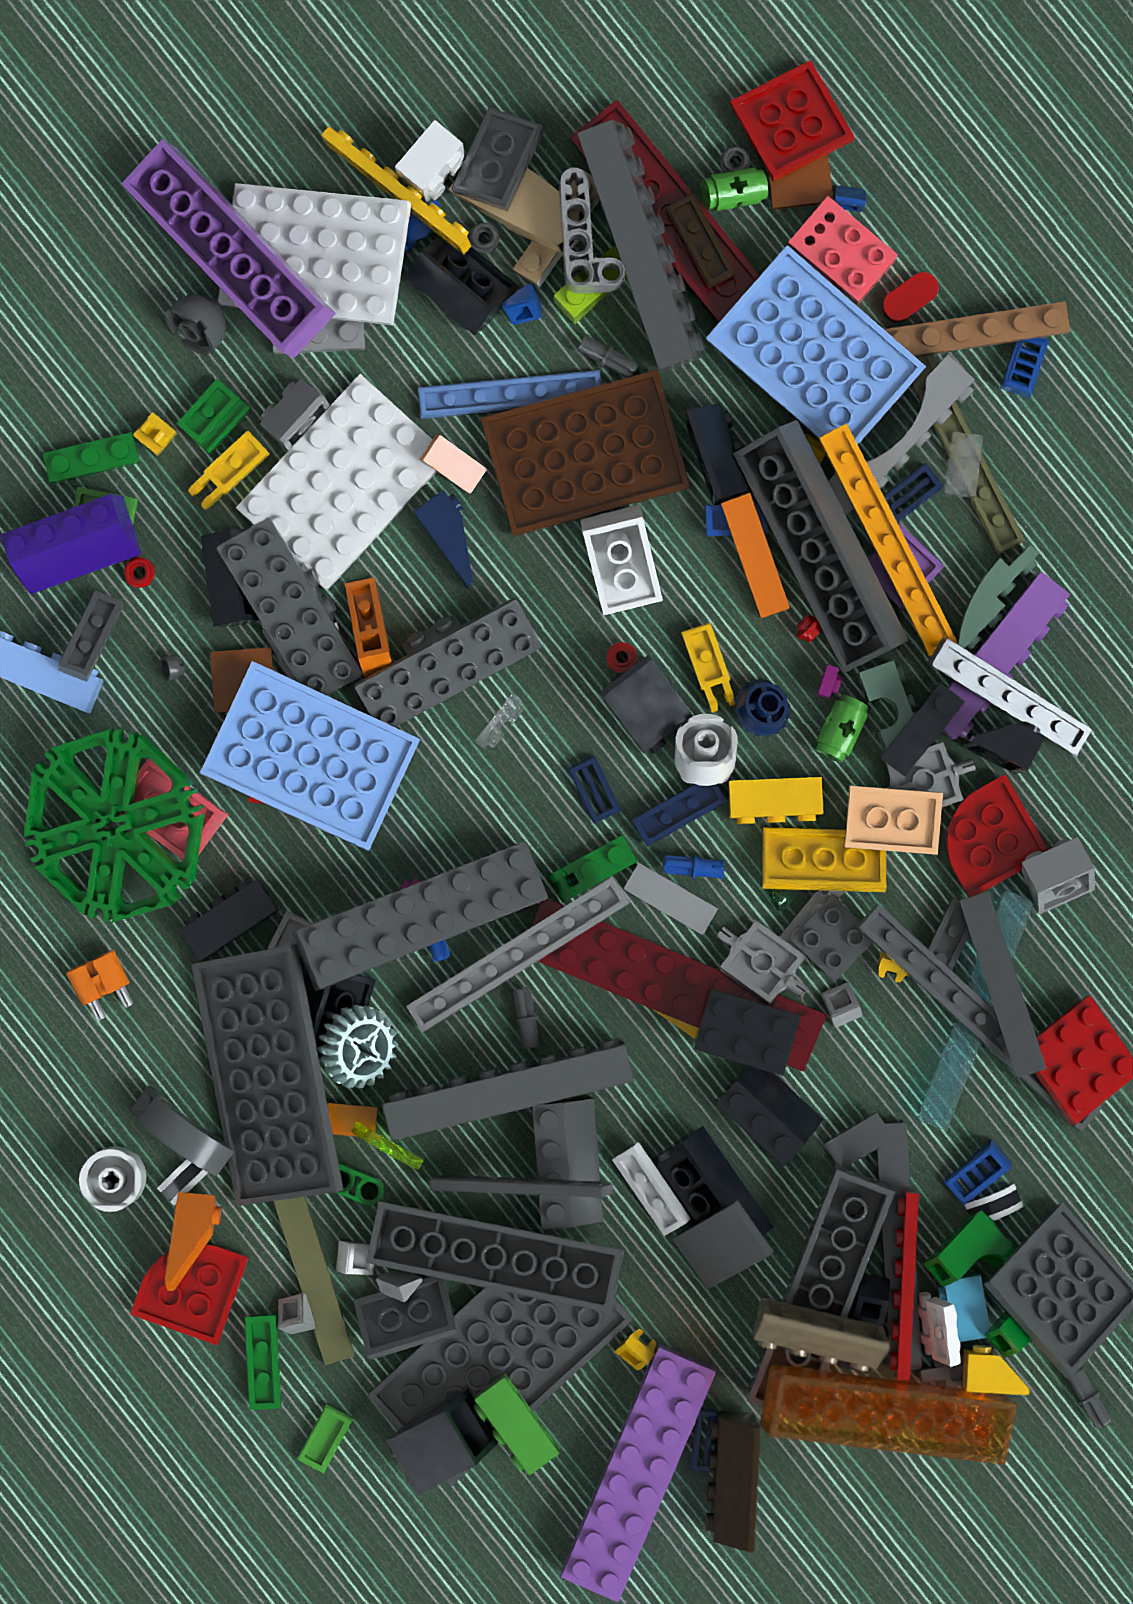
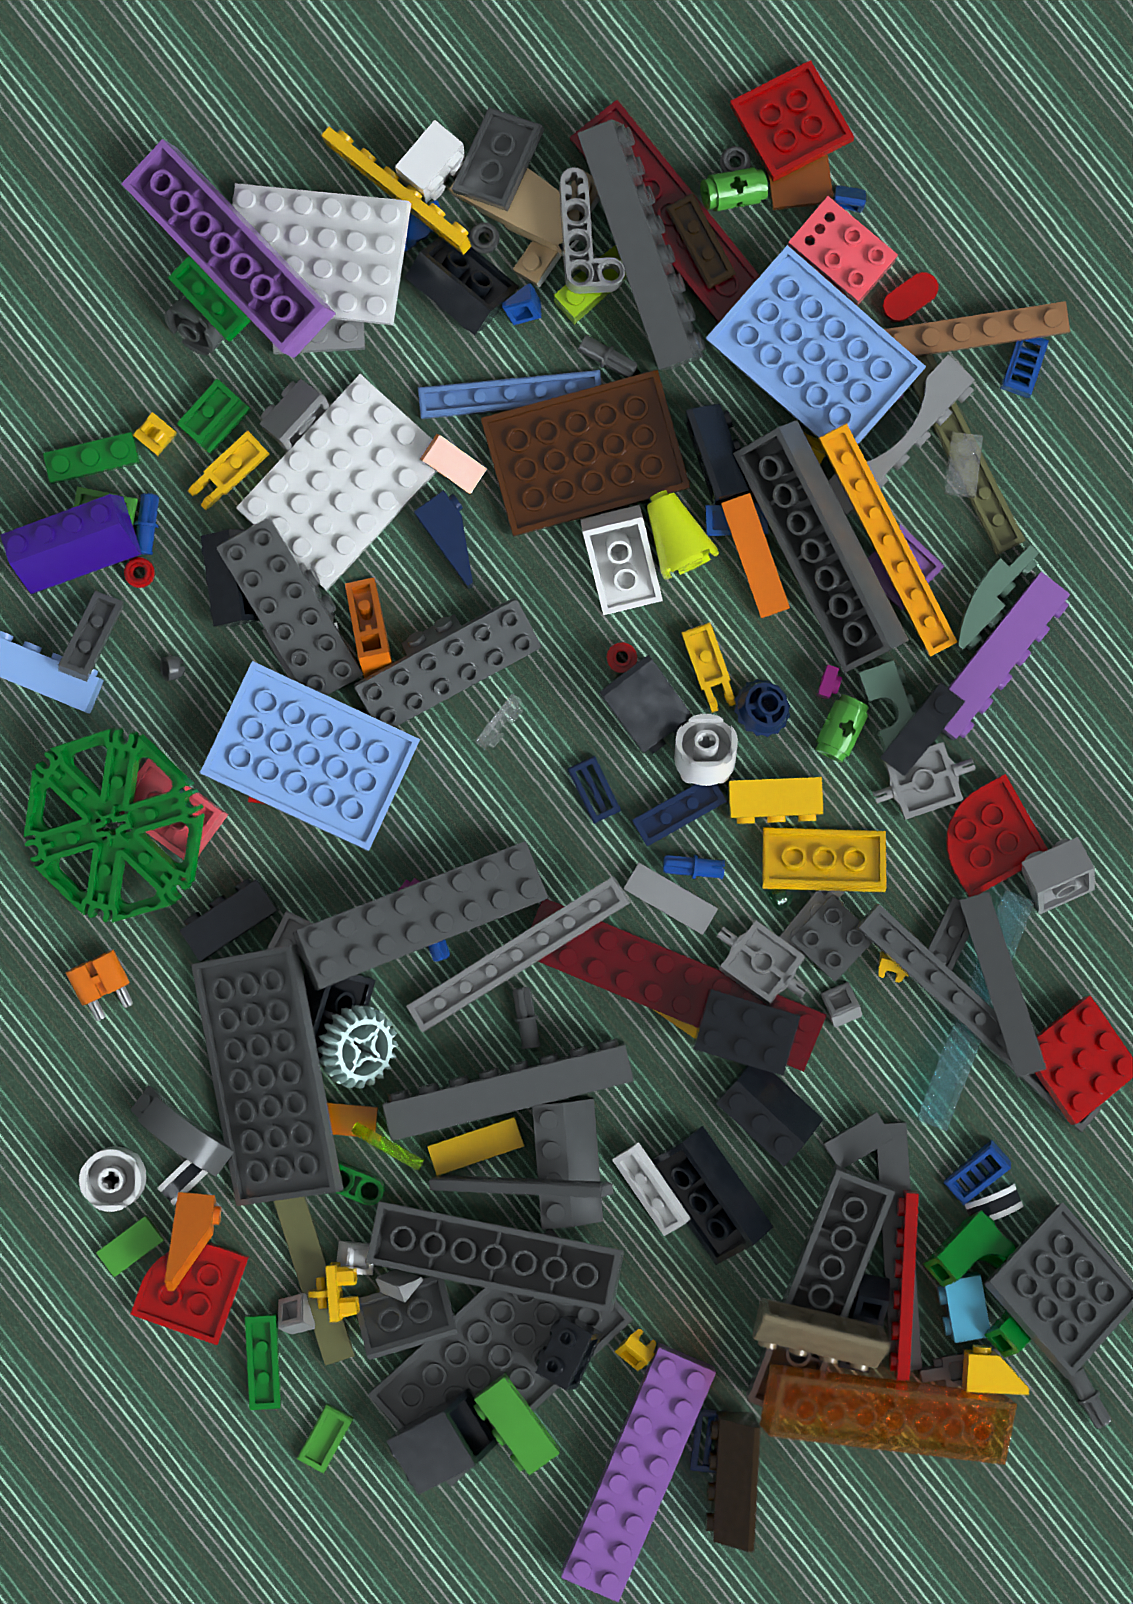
dark orange tile [210,647,274,713] -> none
green plate [548,835,637,903] -> none
dark grey tile [672,1200,773,1289] -> none
red plate [796,614,822,643] -> none
light nougat plate [844,785,943,855] -> none
dark blue tile [883,463,944,523] -> none
white plate [917,1292,961,1367] -> none
plate [927,637,1092,756] -> none
black slope [961,721,1046,774] -> none
none -> bright green tile [96,1215,165,1277]
none -> blue axle [134,493,159,555]
none -> green plate [168,256,251,342]
none -> yellow hips [308,1262,360,1322]
none -> yellow tile [427,1117,524,1176]
none -> black brick [535,1315,603,1391]
none -> neon yellow cone [647,490,719,580]

